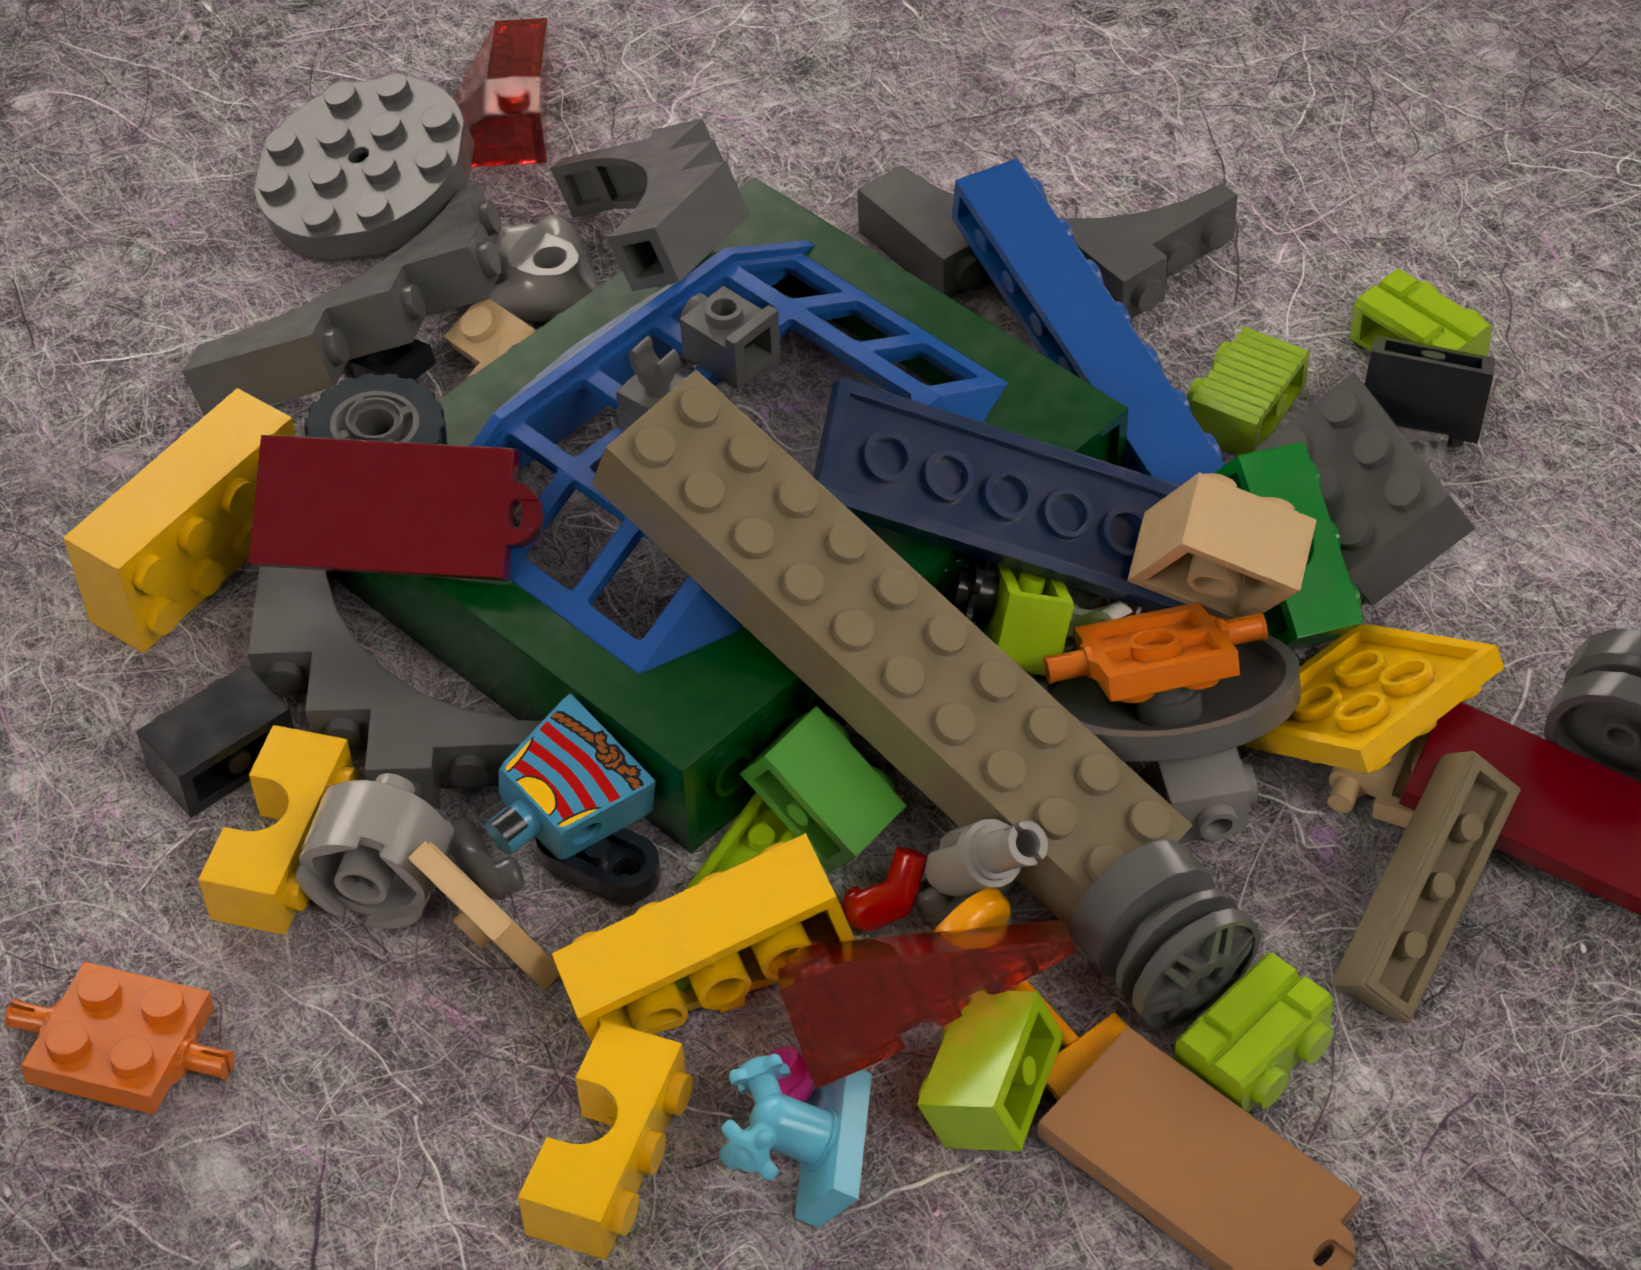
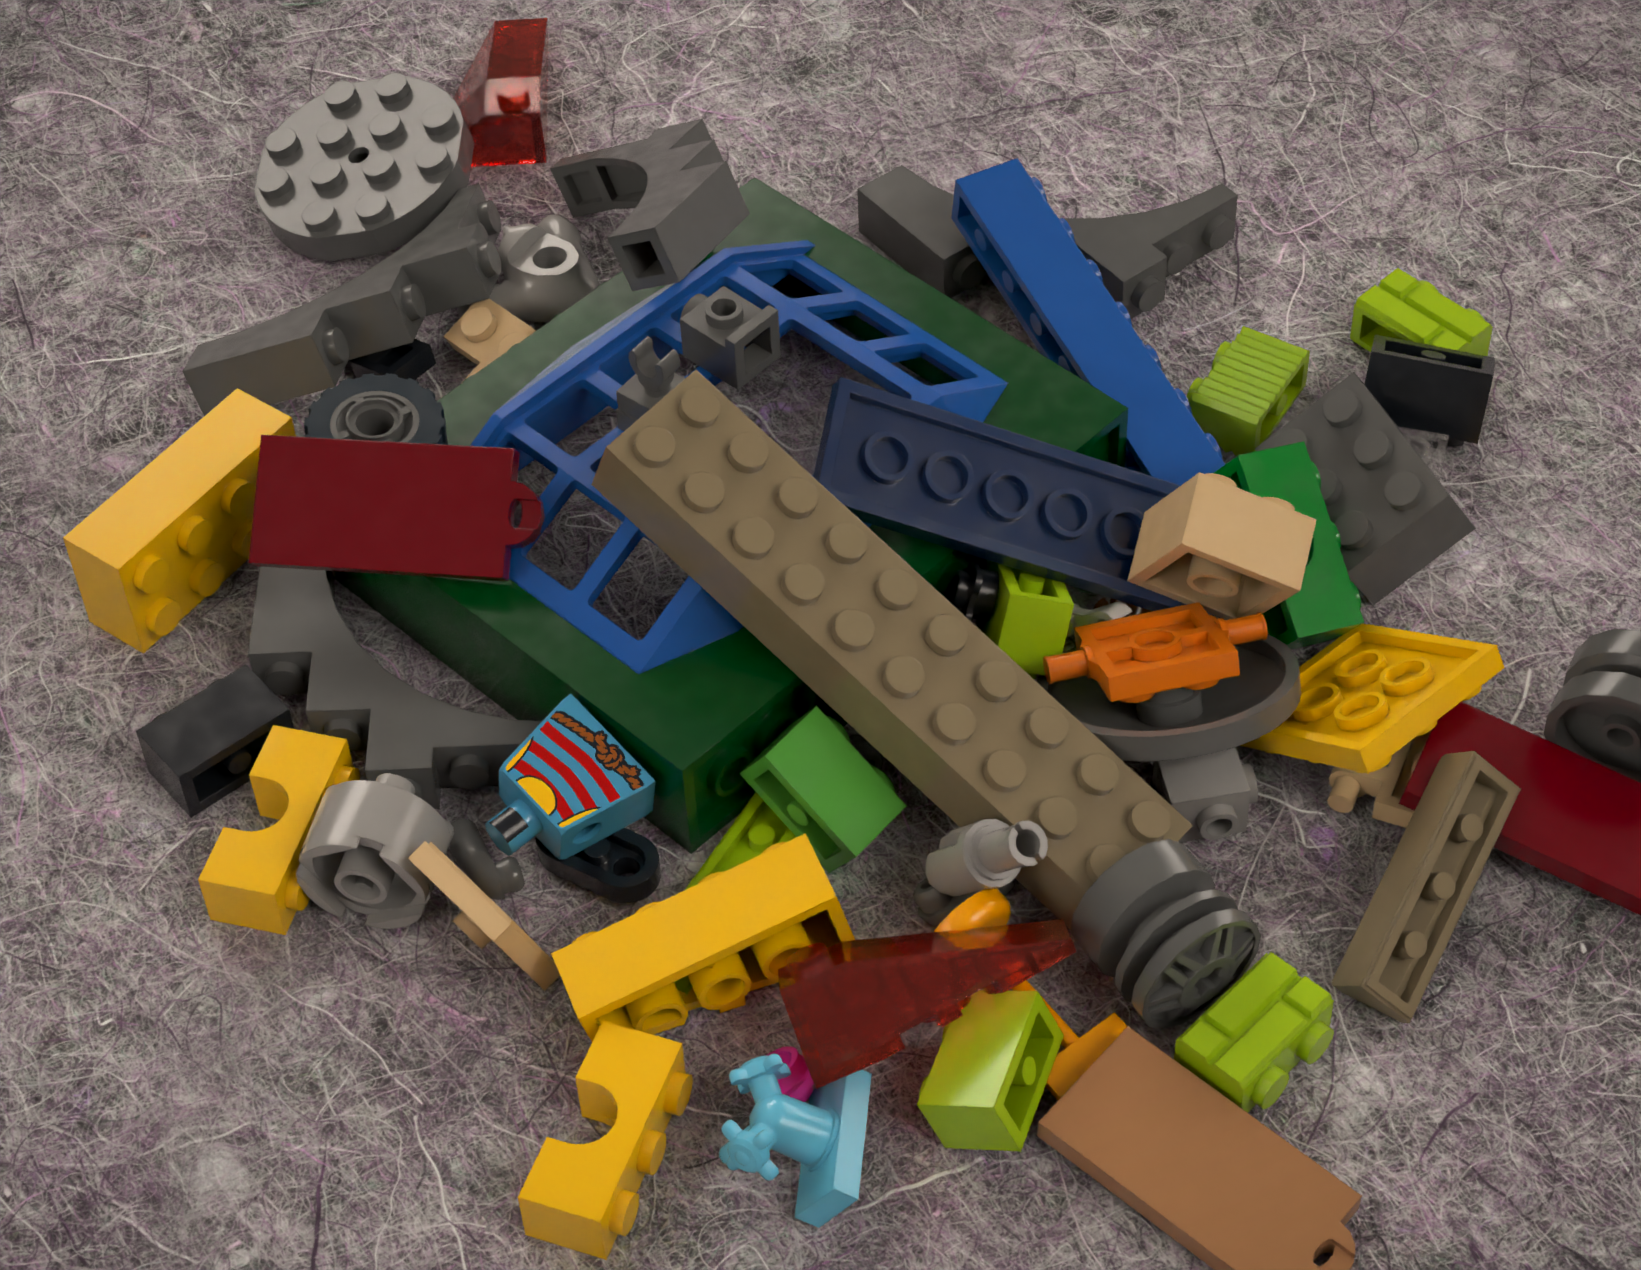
orange plate [5,961,235,1115] -> none
red arm [841,847,927,931] -> none

